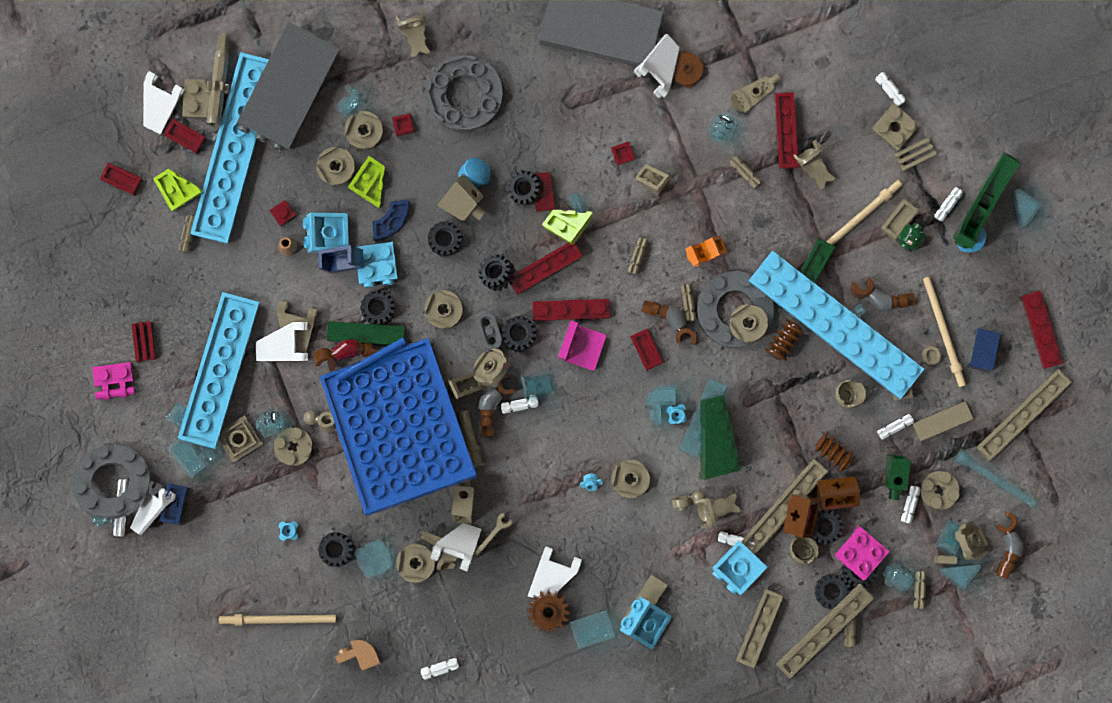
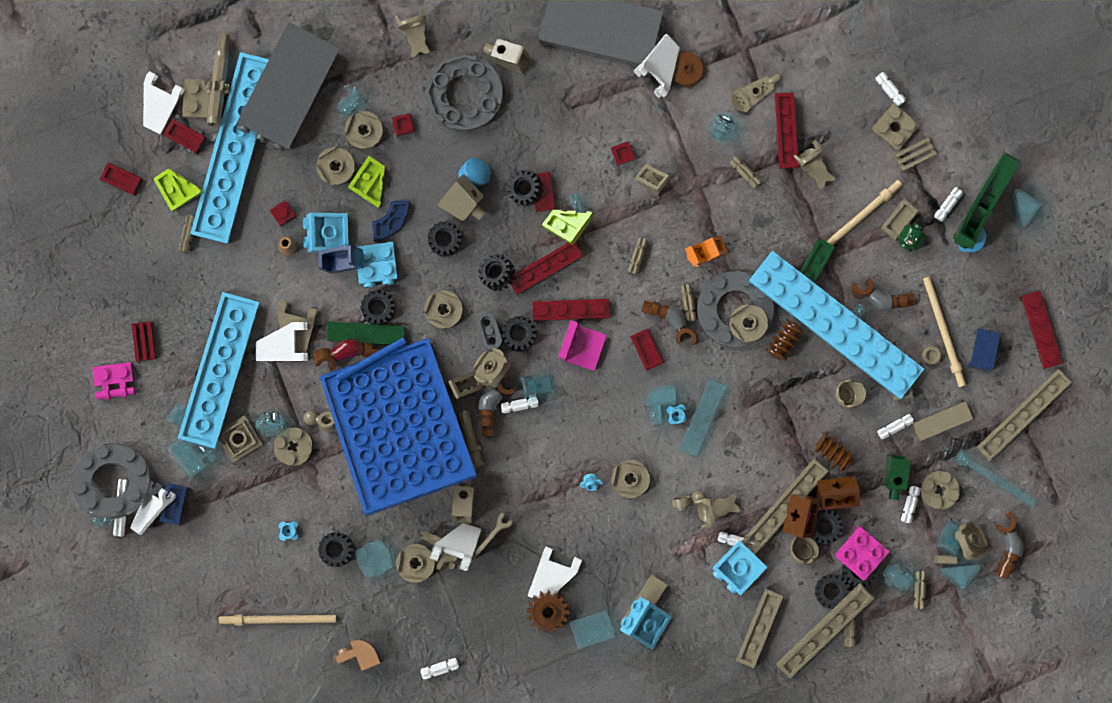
dark green wedge [700,395,742,480] -> none
none -> dark tan torso [483,39,530,74]

